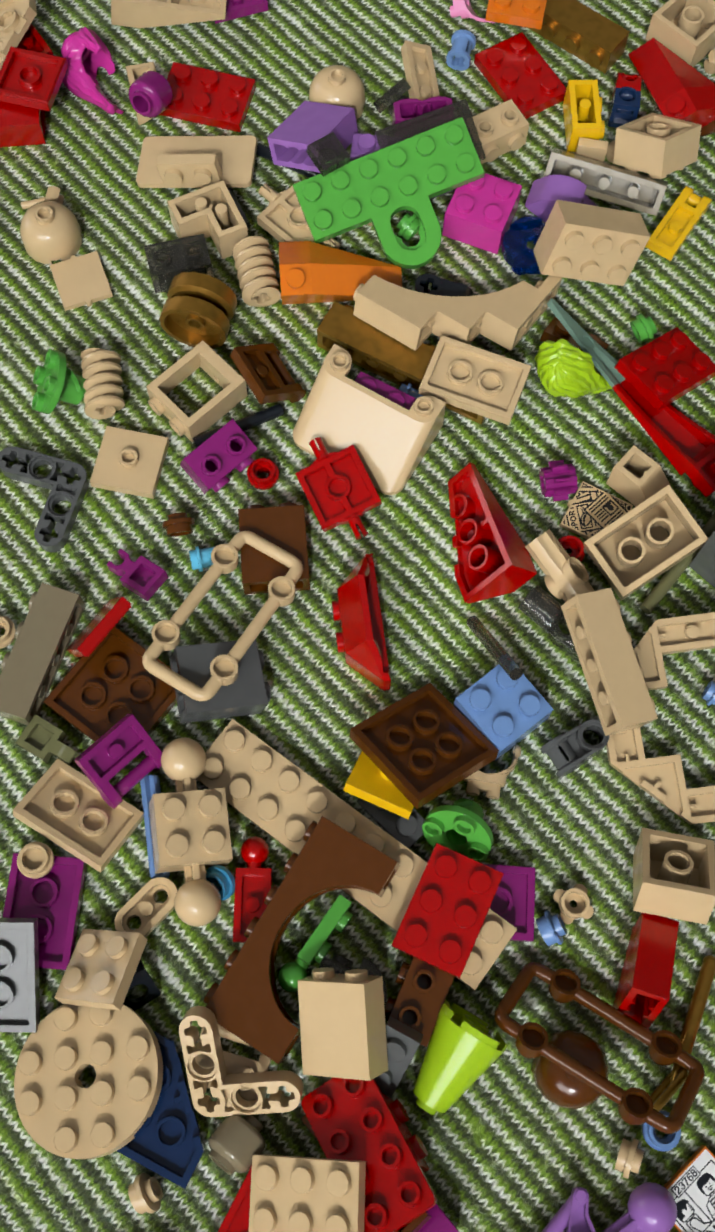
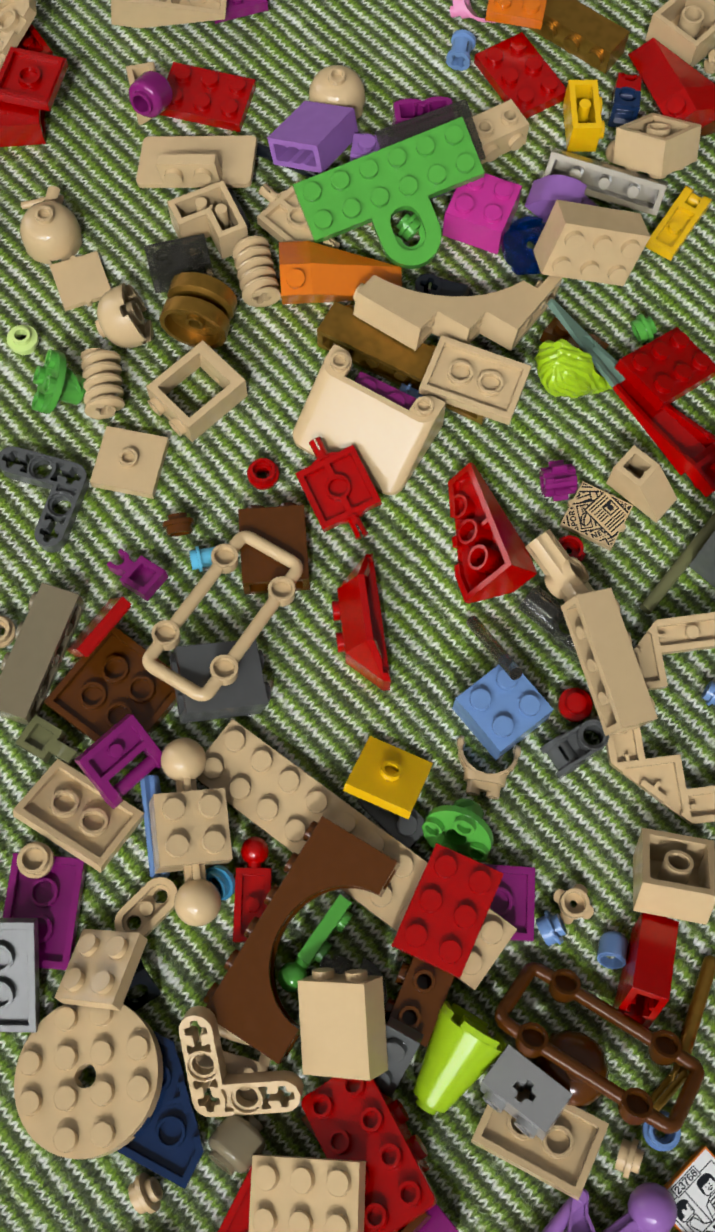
dark pink hair [61,27,124,115] -> none
magenta brick [180,419,257,494] -> none
black bar [192,403,284,448] -> none
reddish brown plate [230,343,306,404] -> none
clear smoke plate [306,132,350,177] -> none
reddish brown plate [349,683,499,809] -> none
clear smoke tile [373,78,411,118] -> none
tan plate [401,40,440,101] -> none
tan tile [575,137,608,162] -> none
tan brick [584,485,709,601] -> none
none -> yellowish green plate [7,325,39,355]
none -> tan cylinder [95,283,154,349]
none -> tan plate [471,1089,609,1201]
none -> light grey brick [480,1044,573,1141]
none -> red plate [558,688,592,722]
none -> medium blue piece [597,931,628,969]

